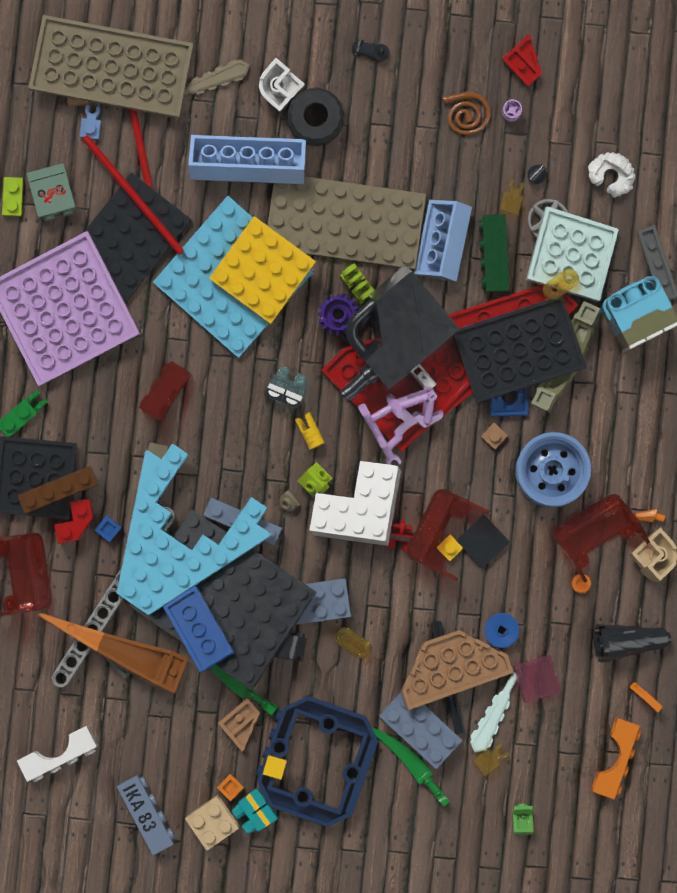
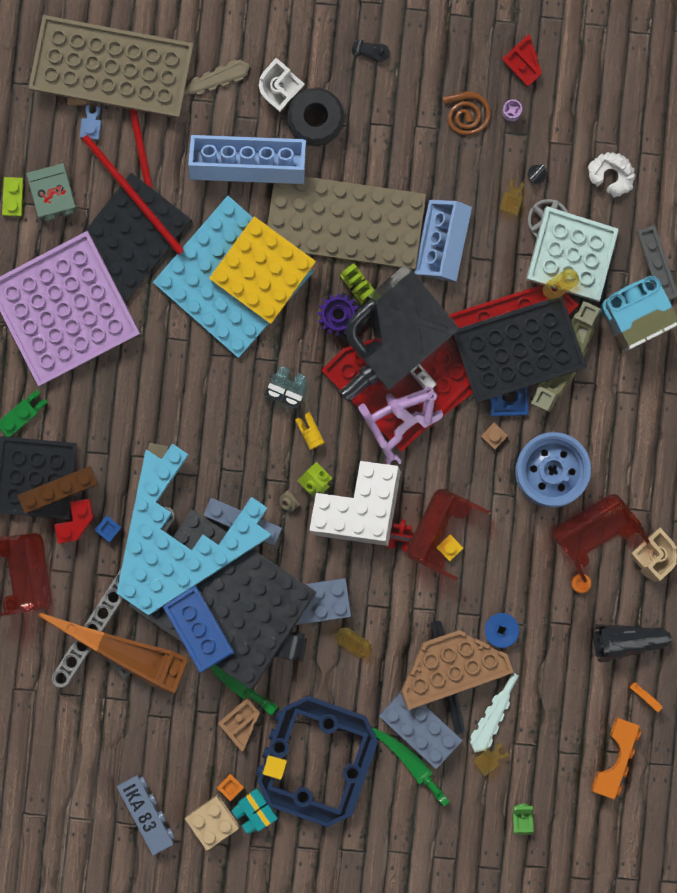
white arch [17,725,98,783] -> none
clear red wedge [138,361,192,422] -> none
black tile [456,514,510,568] -> none
dark green brick [478,214,509,294] -> none
clear pink tile [513,655,561,703] -> none
orange bar [633,509,665,523] -> none

